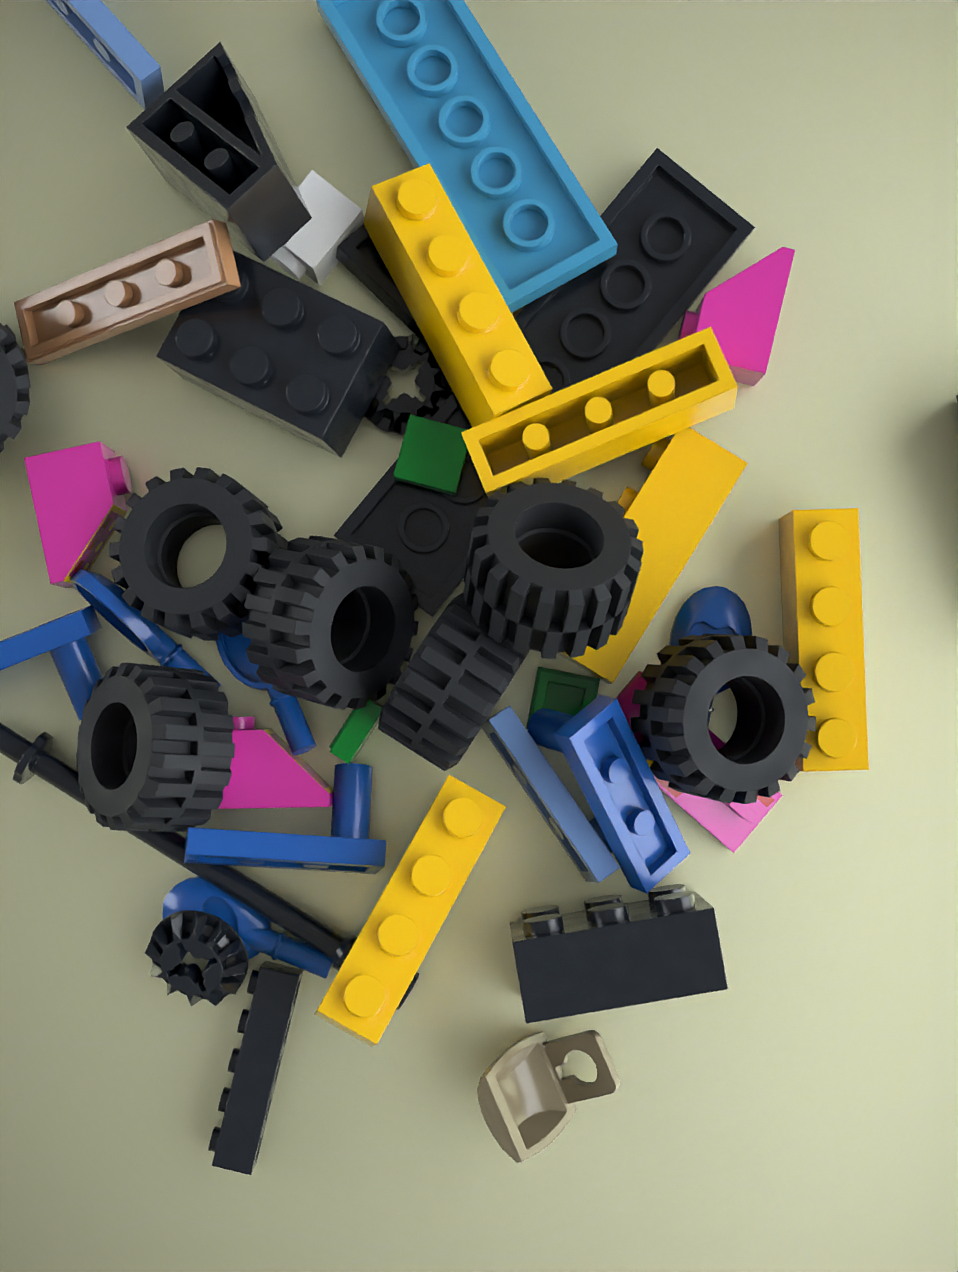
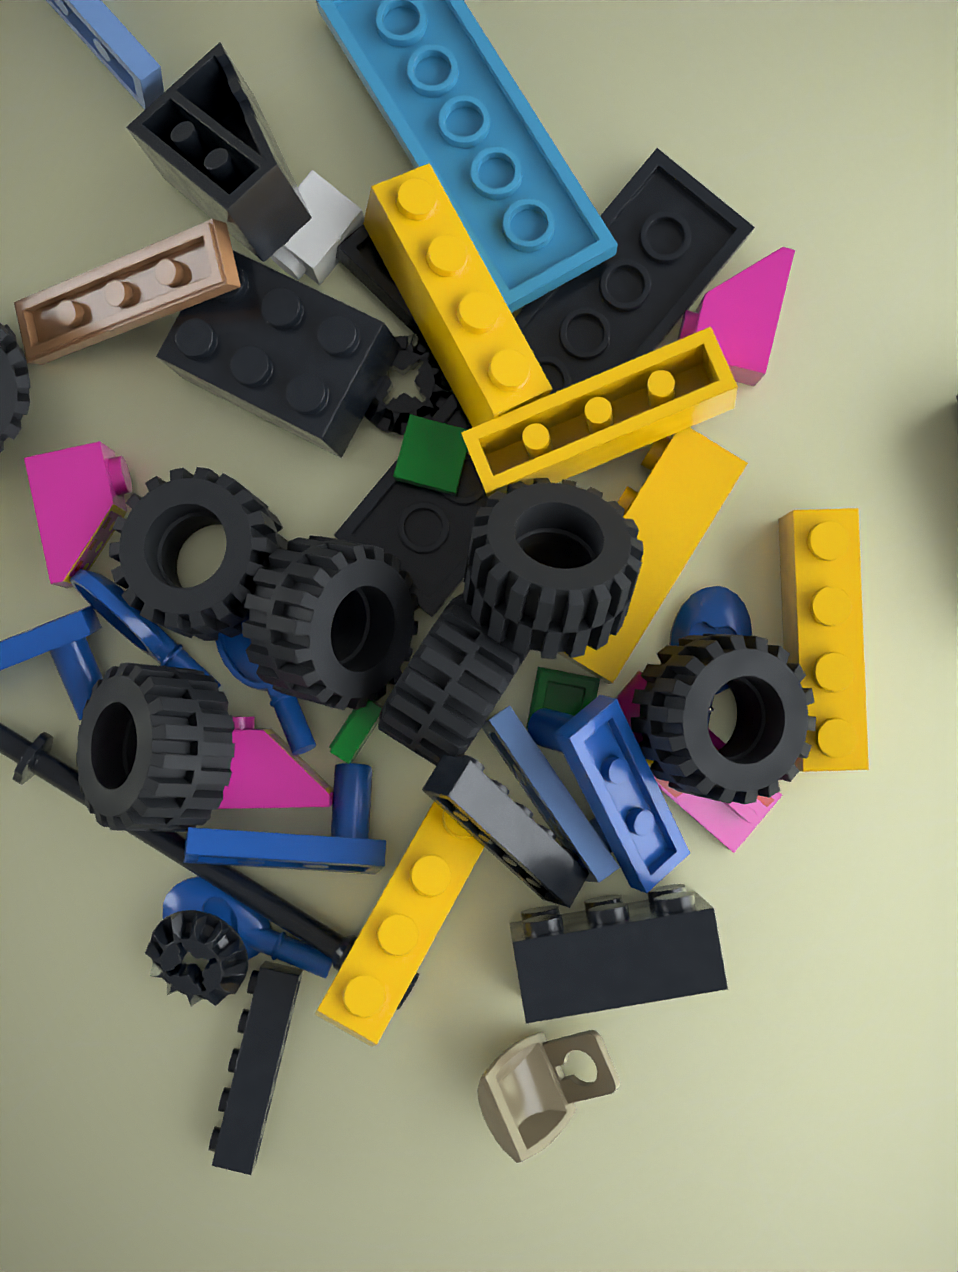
none -> piece [422,755,589,908]

